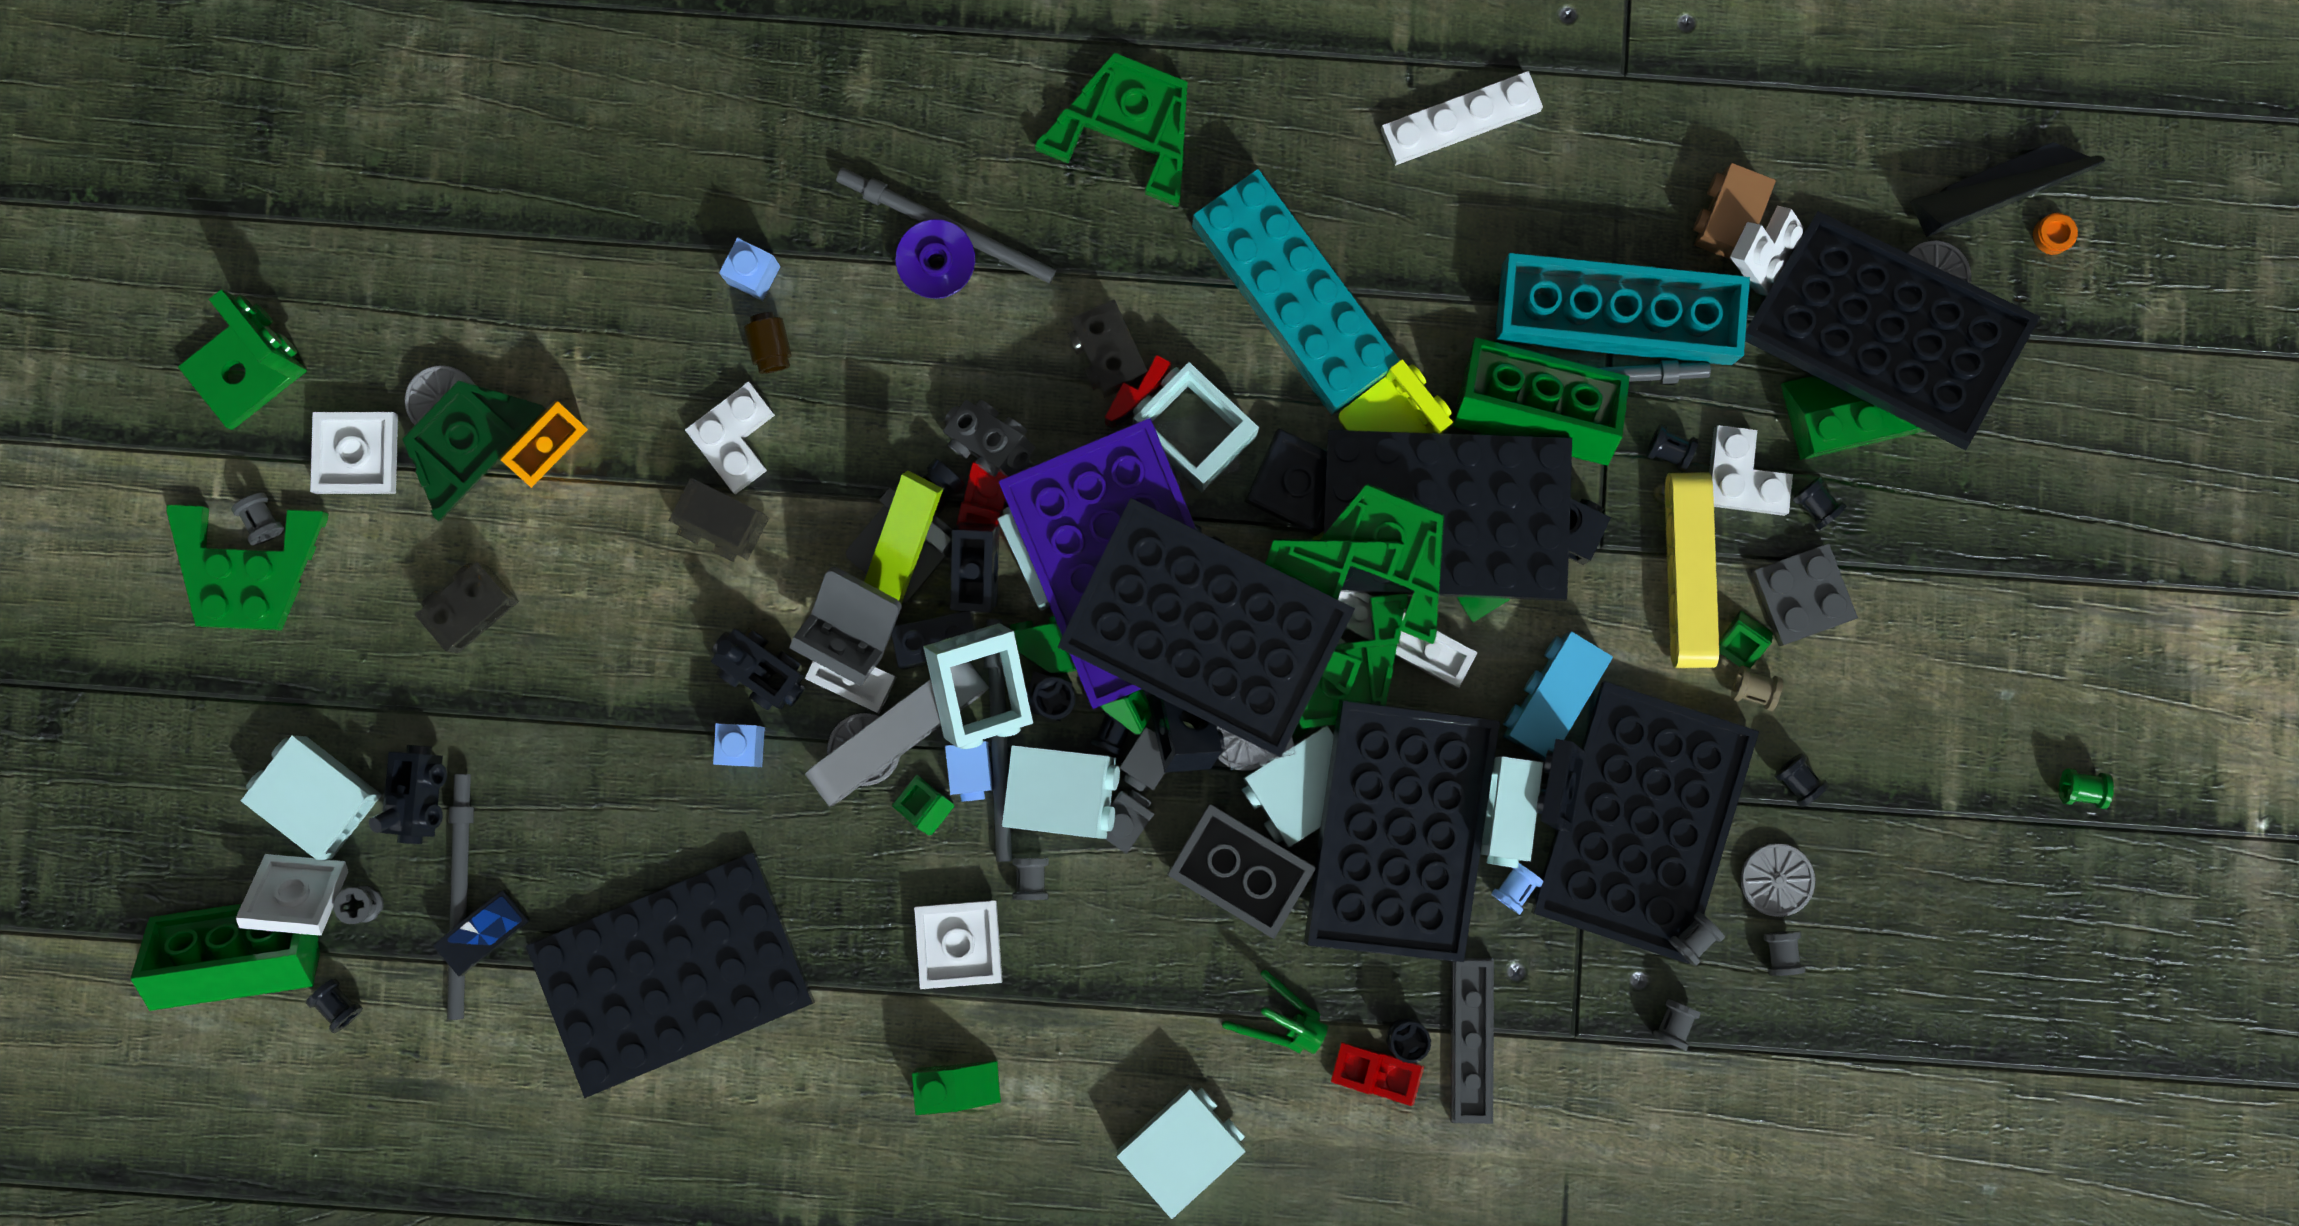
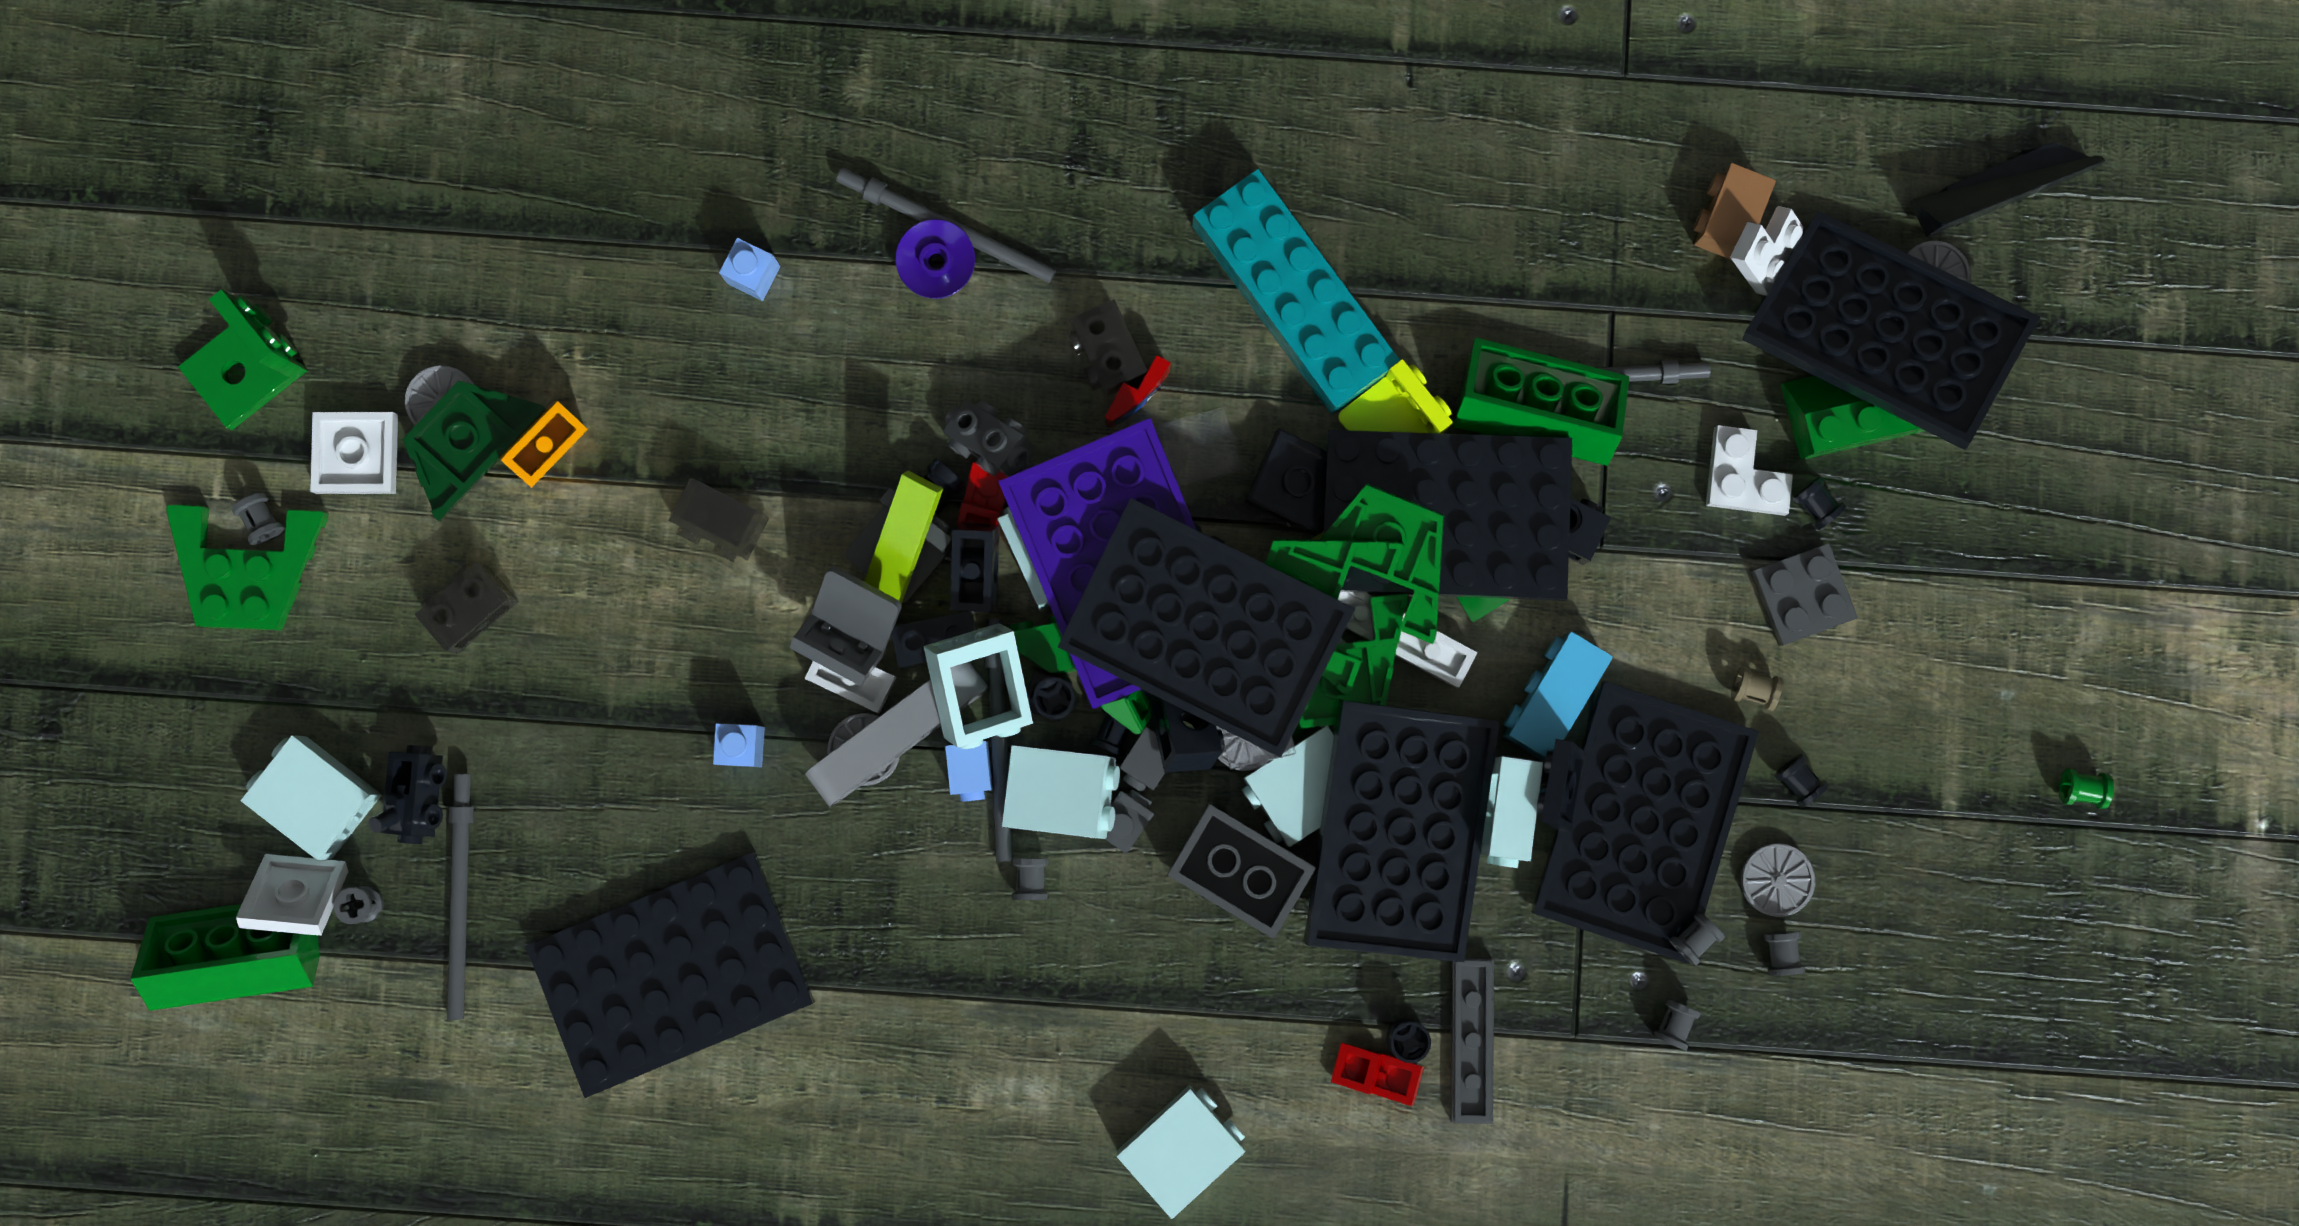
black bush [306,978,363,1033] -> none
slope [433,890,530,977] -> none
white plate [685,382,775,495] -> none
black brick [711,628,805,711] -> none
dark brown brick [744,312,792,374] -> none
green slope [892,775,954,836] -> none
green slope [912,1061,1001,1115] -> none
white plate [914,900,1003,989] -> none
green wing [1035,53,1188,207] -> none
light aqua window [1133,362,1259,493] -> none
green plant [1222,970,1328,1054] -> none
white plate [1381,71,1543,166] -> none
light blue bush [1491,863,1544,915] -> none
teal brick [1495,253,1750,365] -> none
black bush [1646,424,1698,472] -> none
light yellow beam [1665,472,1719,668] -> none
green slope [1719,611,1773,668] -> none
orange tile [2033,213,2078,255] -> none

